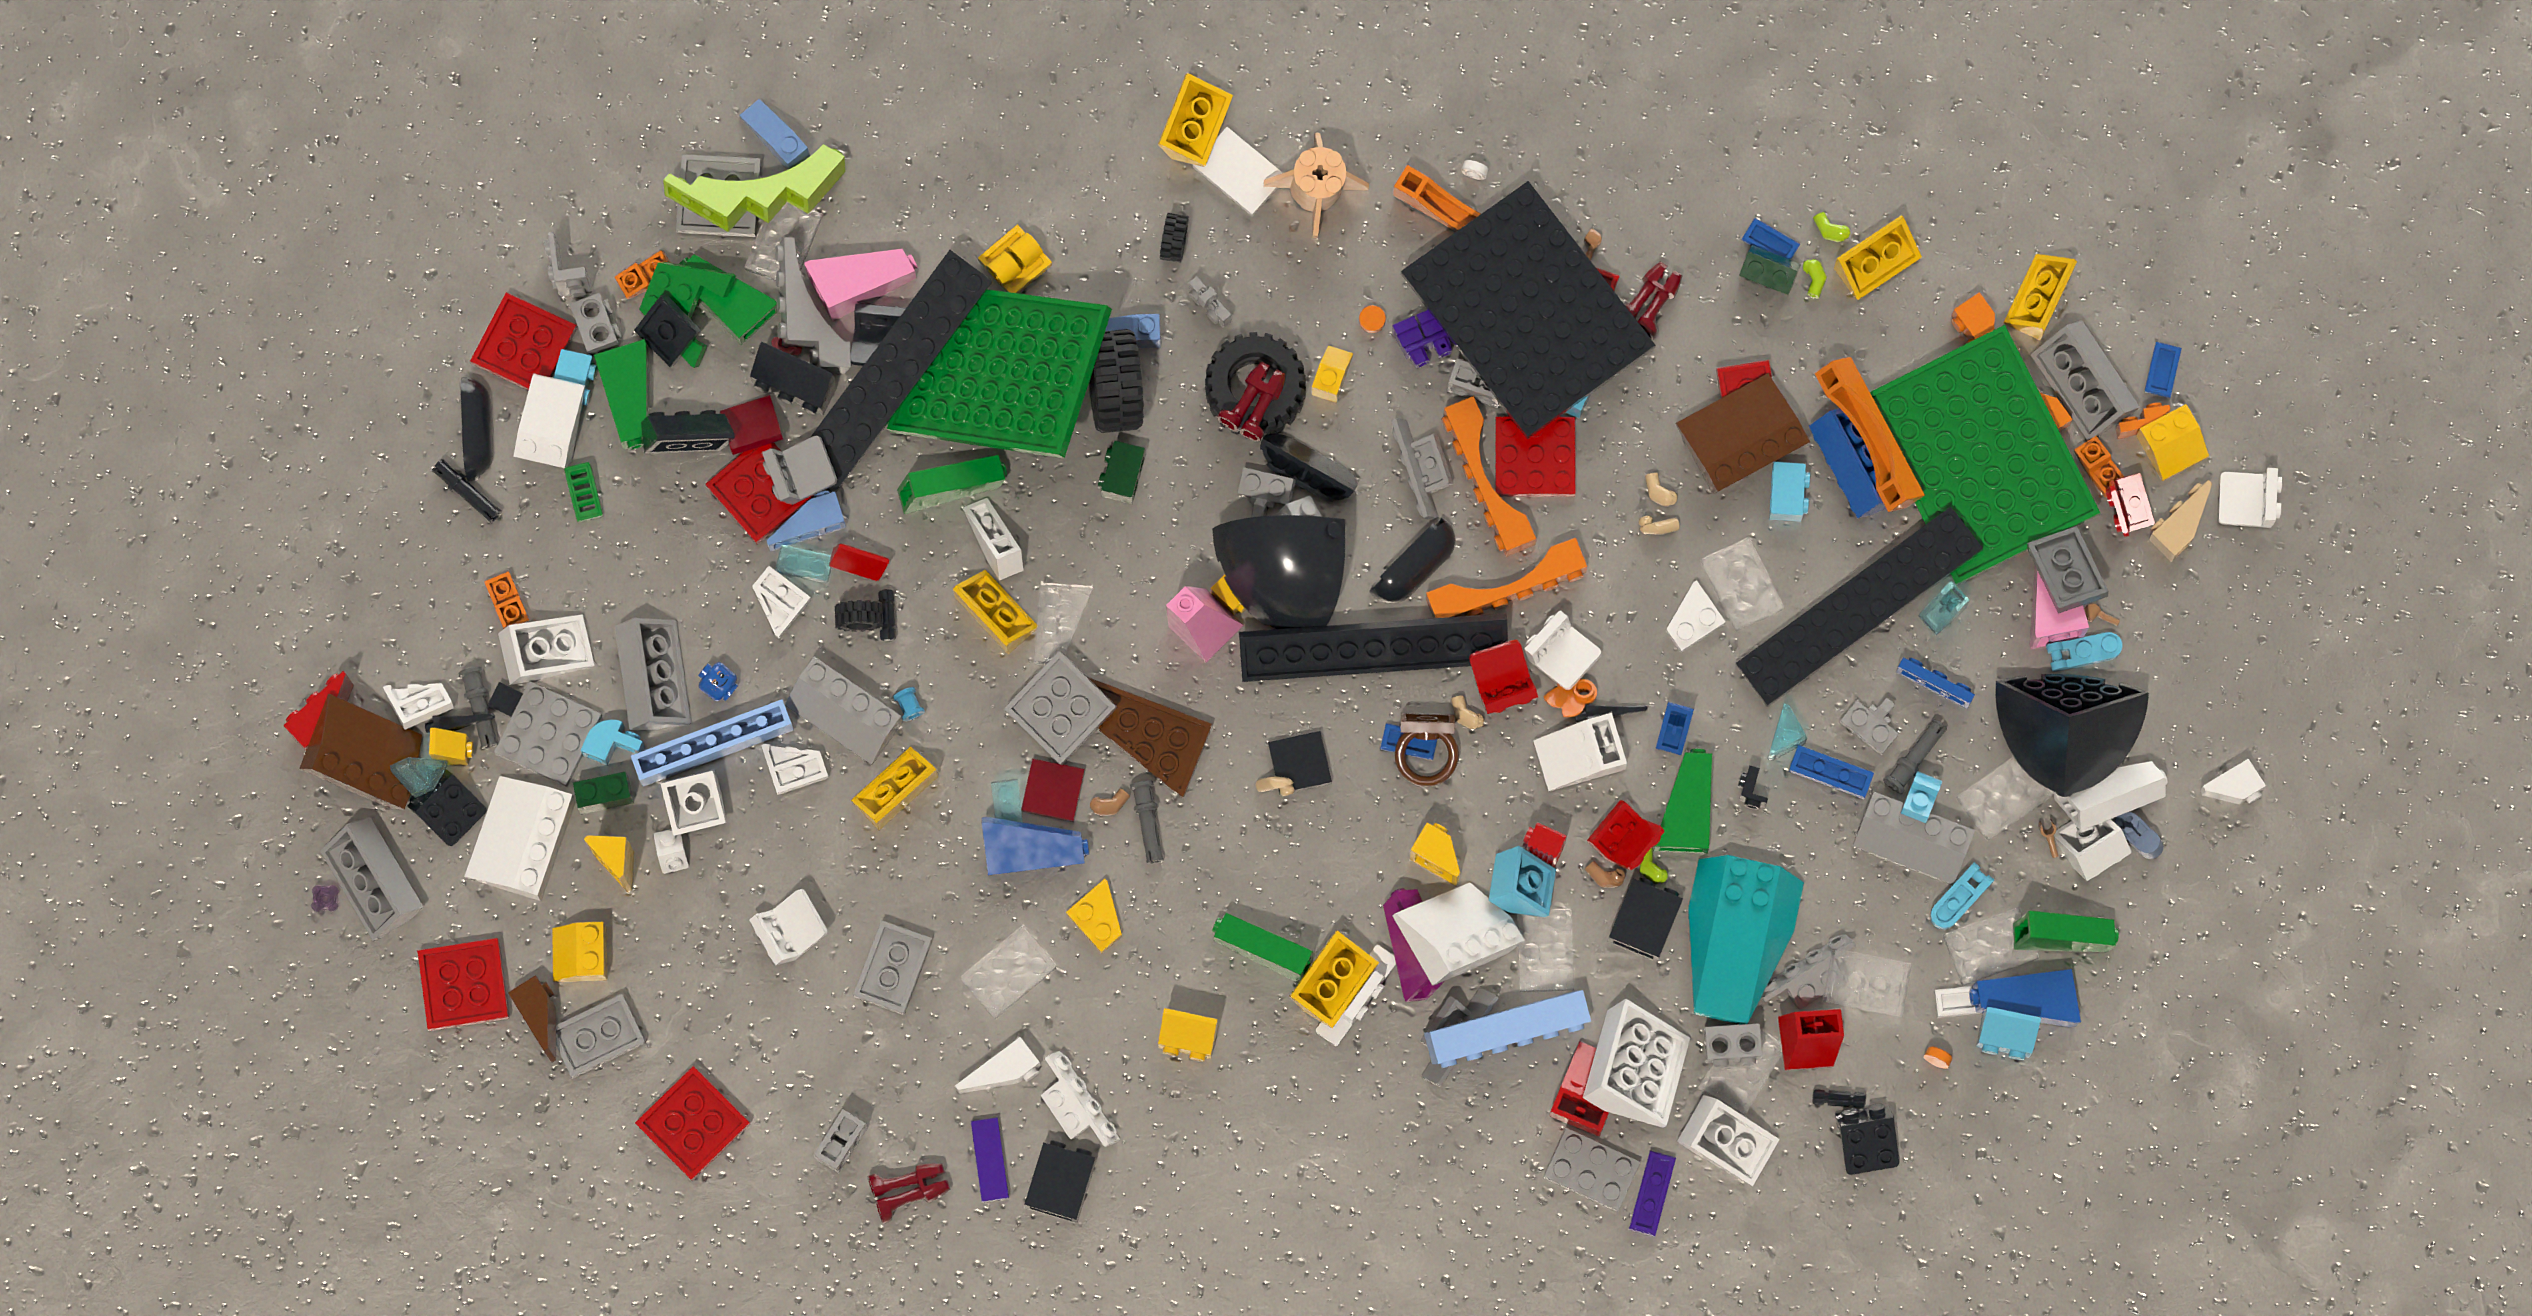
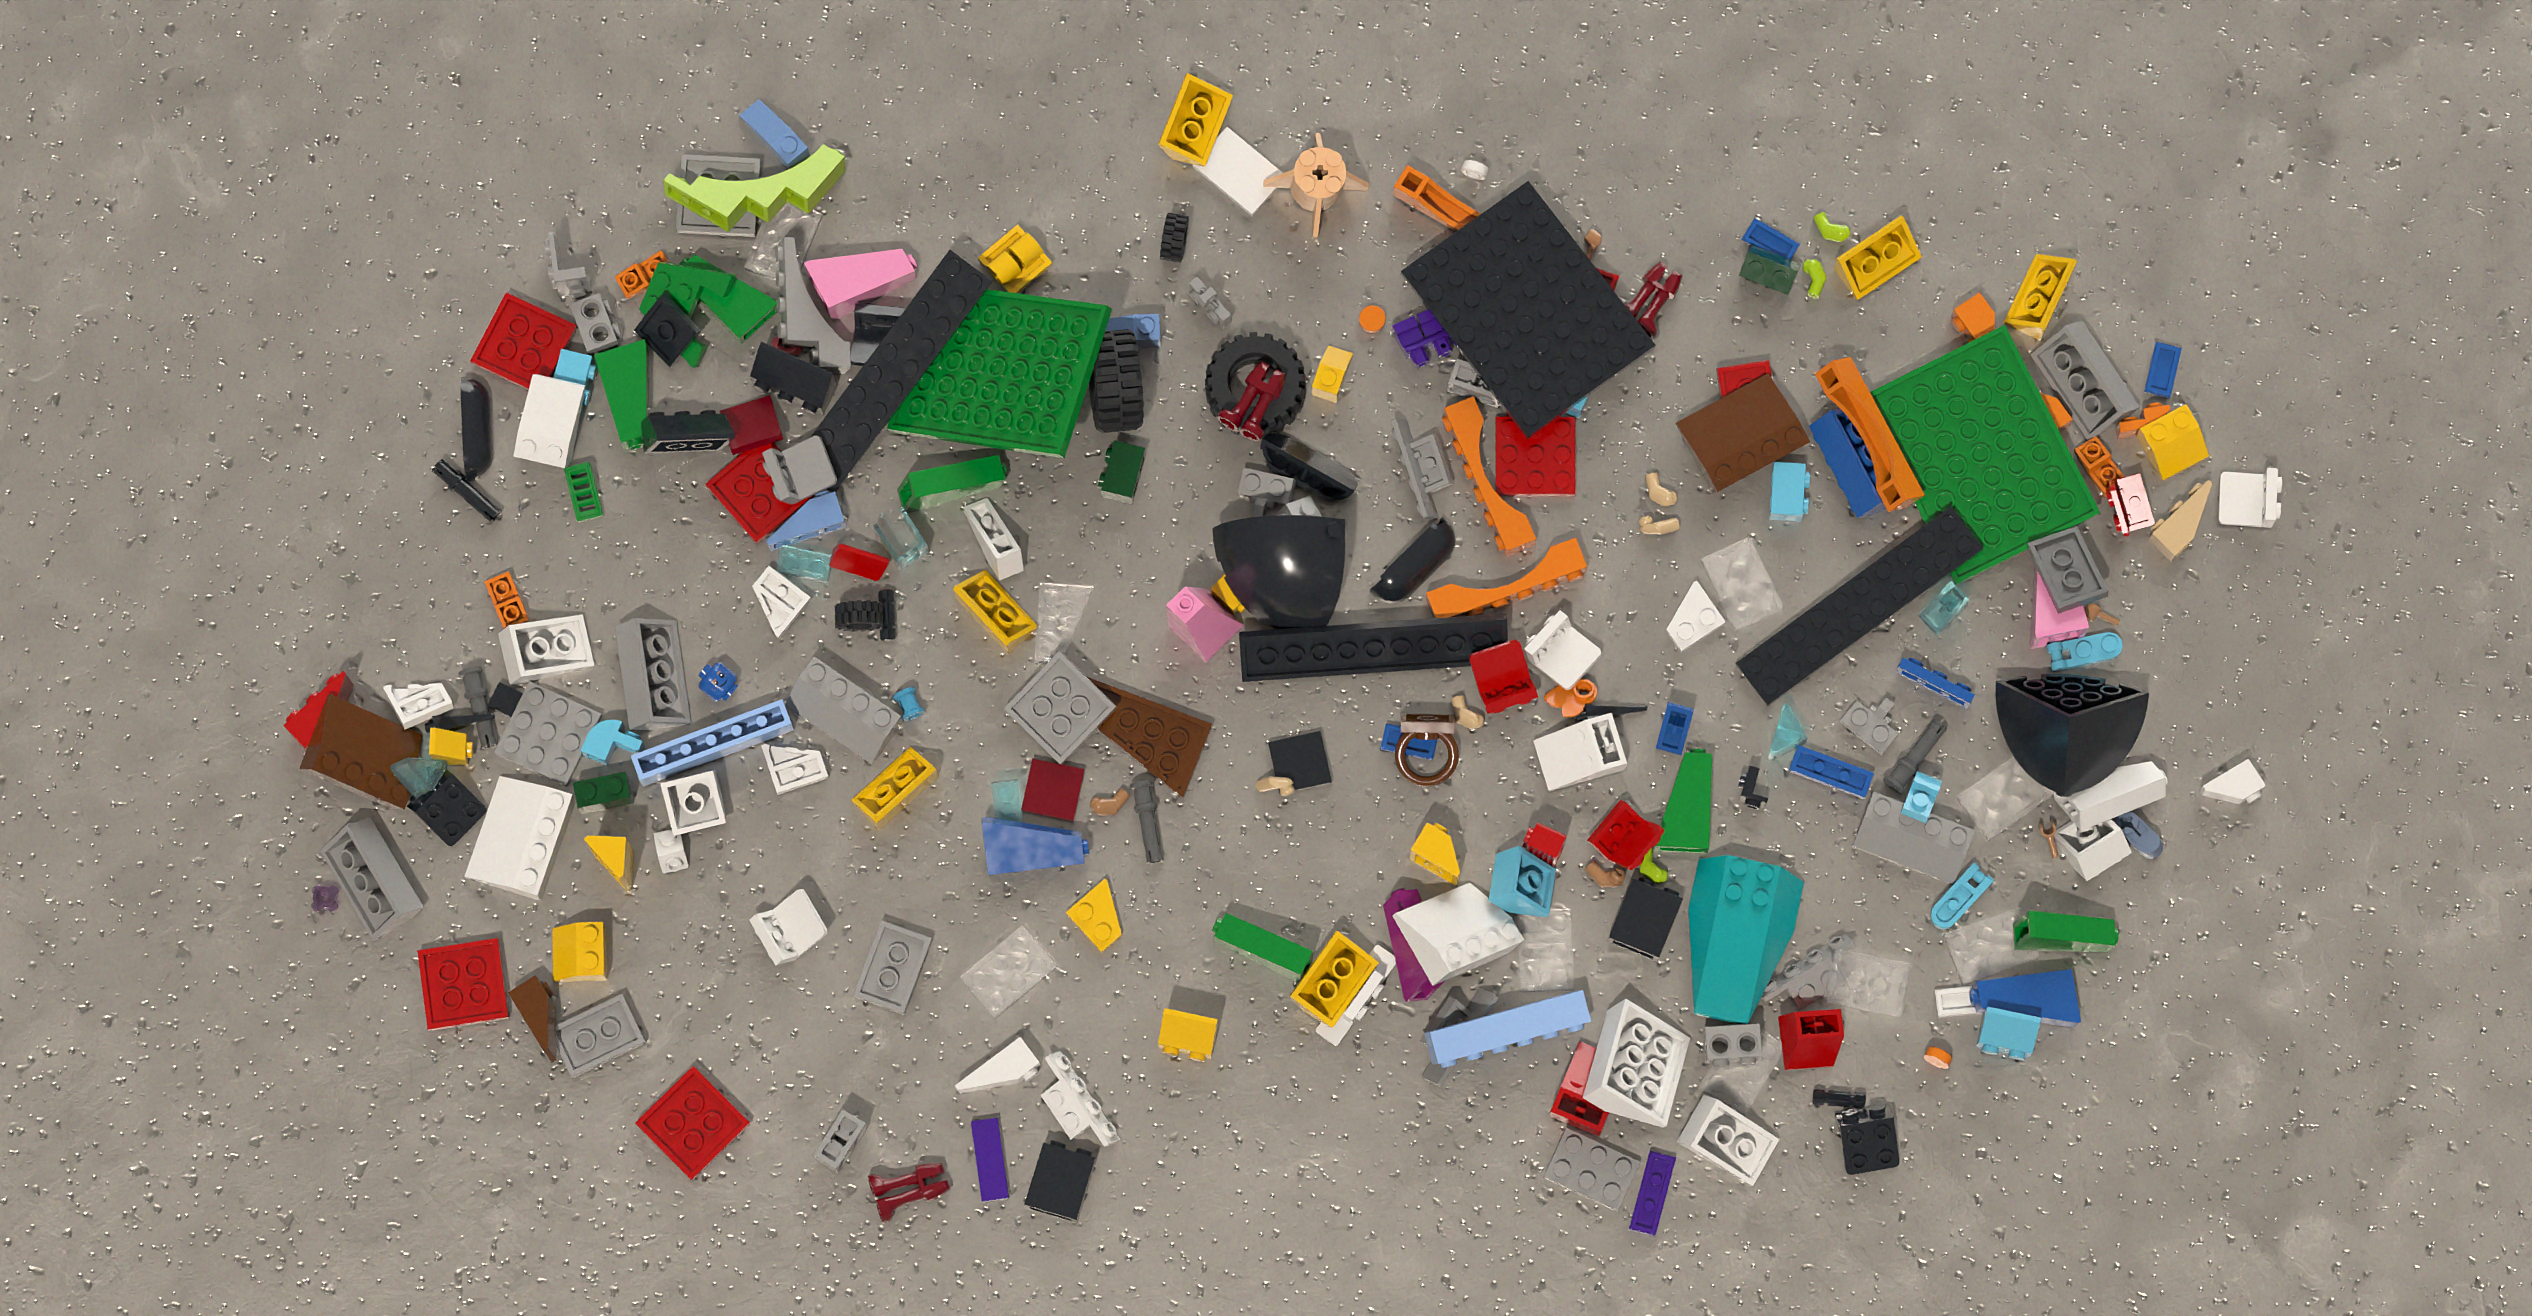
none -> clear light blue piece [873,507,929,571]

